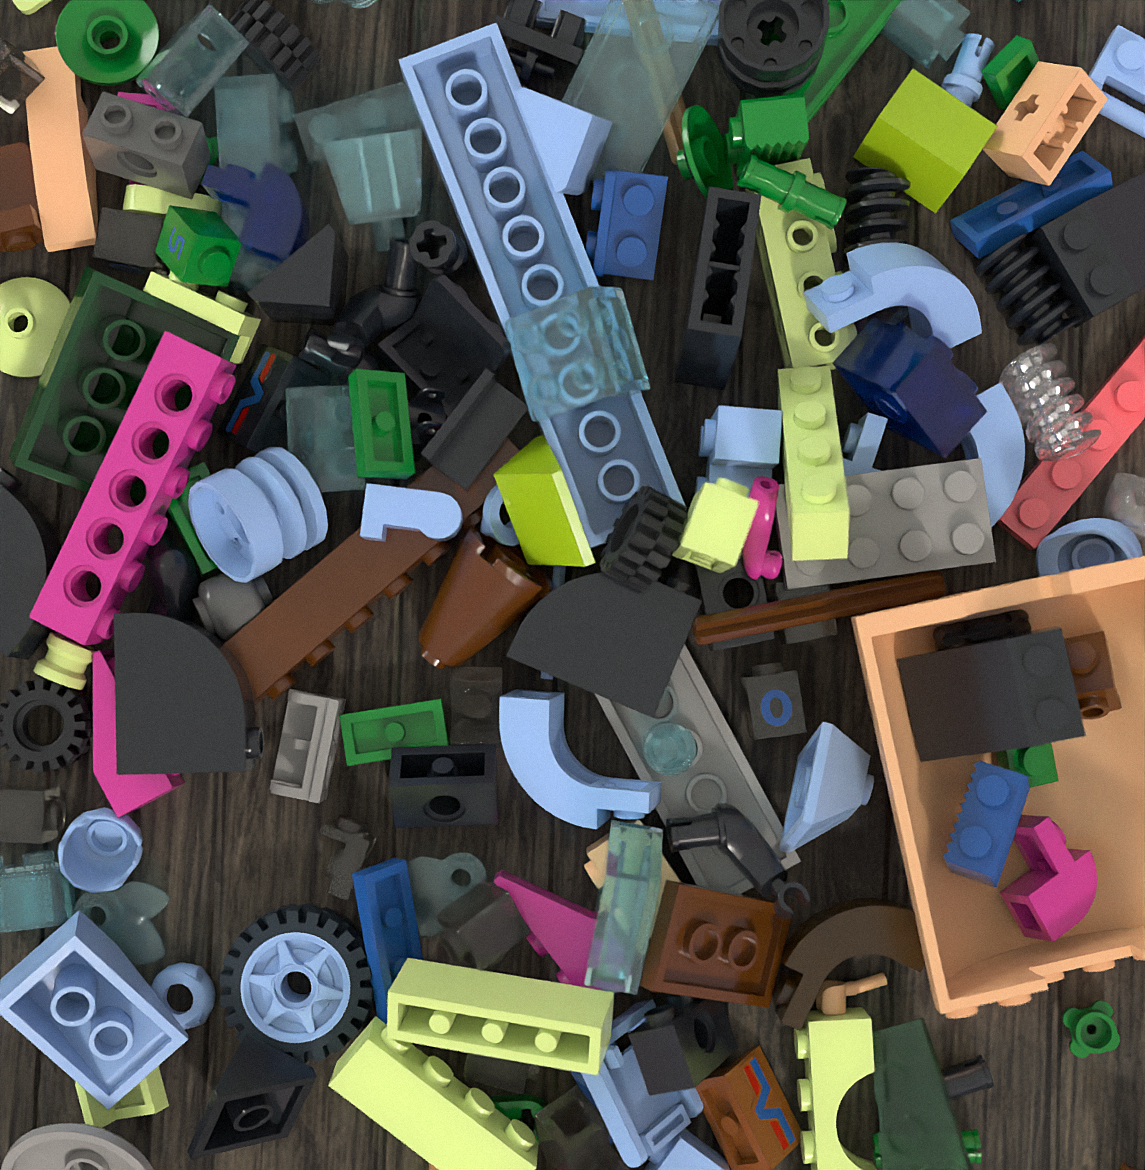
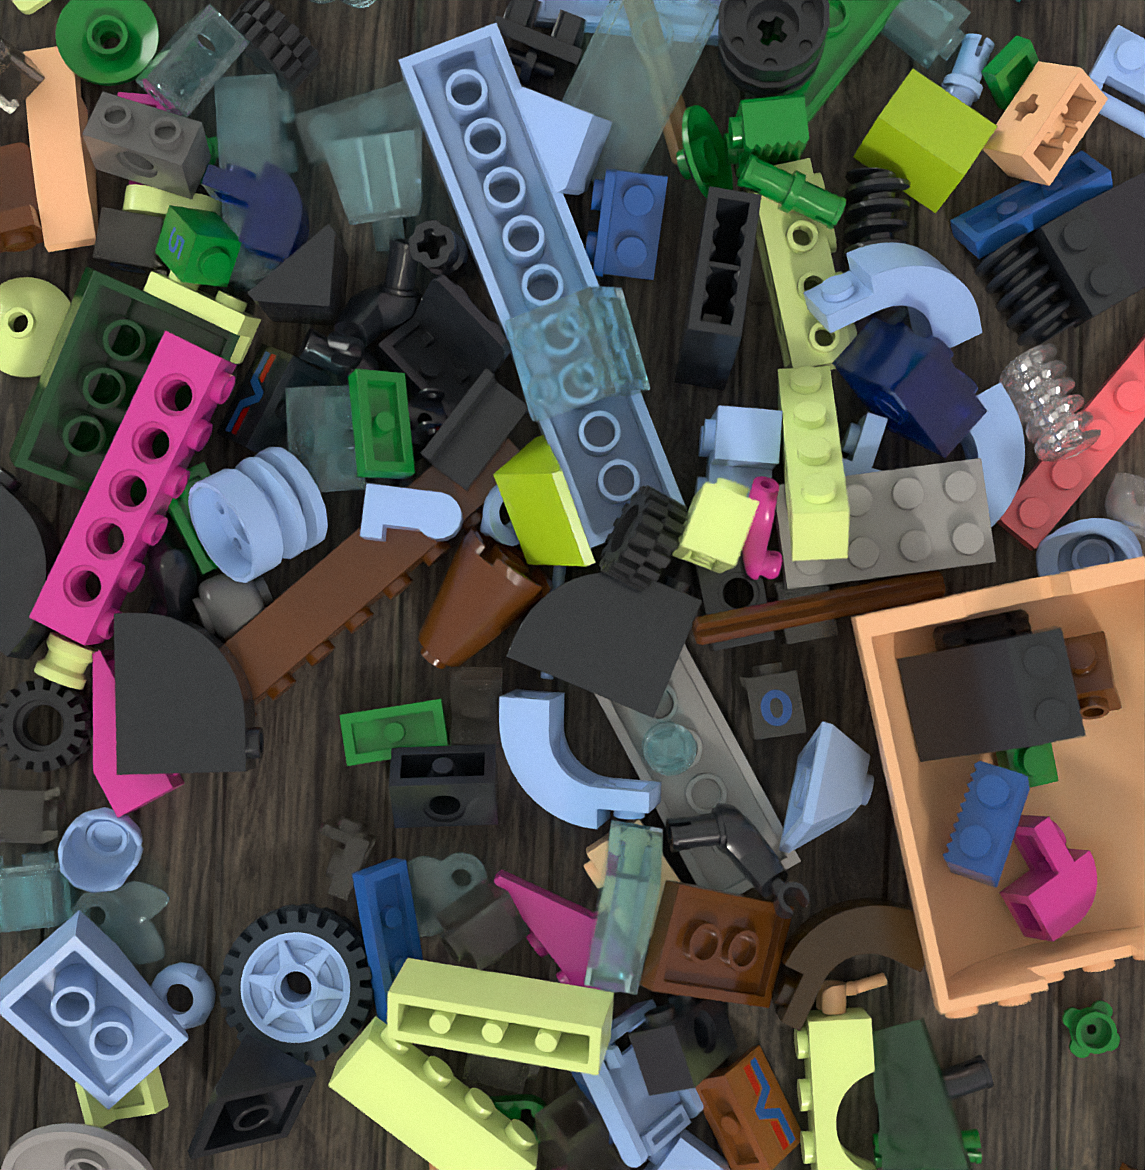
light grey hinge [270,689,346,803] -> none

